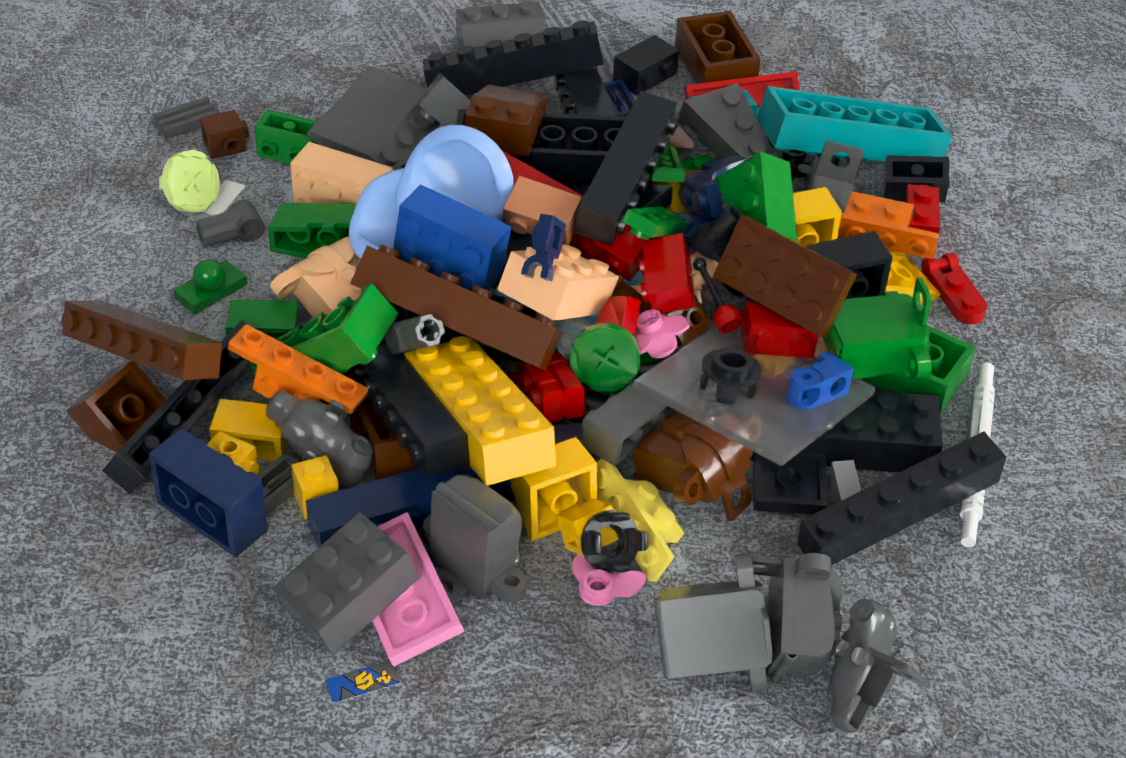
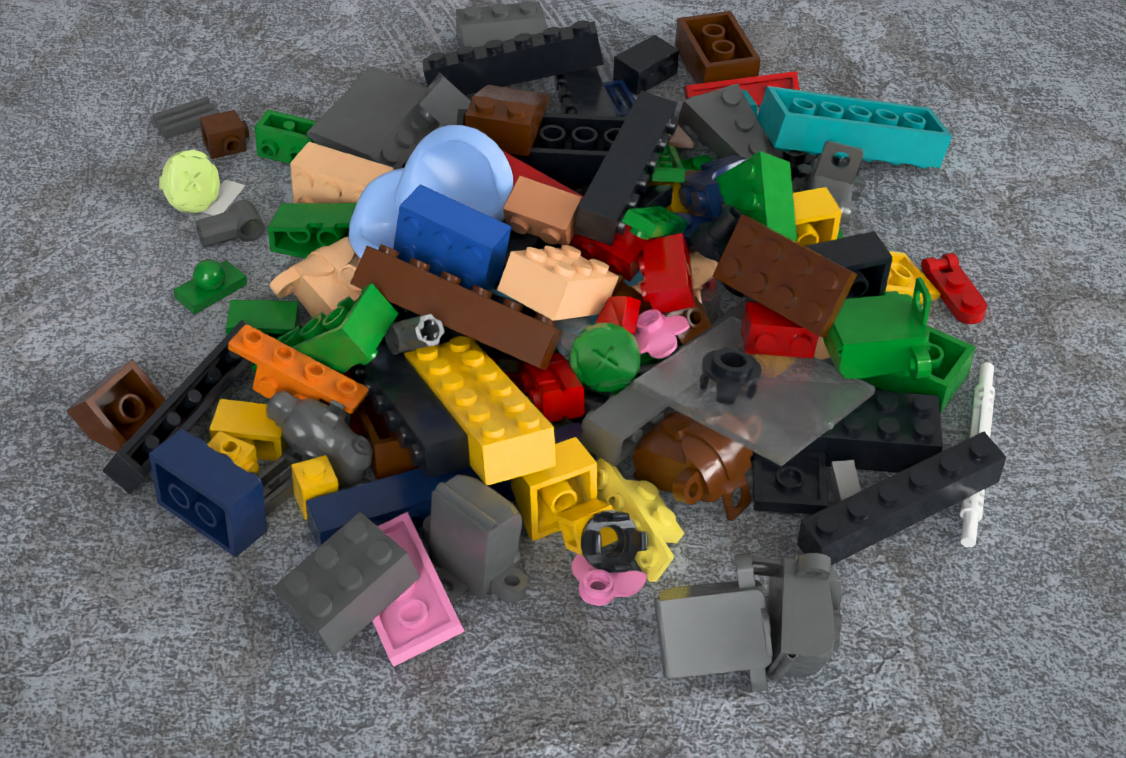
reddish brown brick [61,300,222,380] -> none
sticker [325,661,400,703] -> none
dark blue plate [521,213,566,281] -> none
red hinge [693,258,744,334] -> none
blue leg [786,351,854,409] -> none
dark grey piece [829,599,930,733] -> none
orange bracket [837,191,938,259] -> none
black brick [883,155,949,203] -> none
red brick [904,184,940,234] -> none

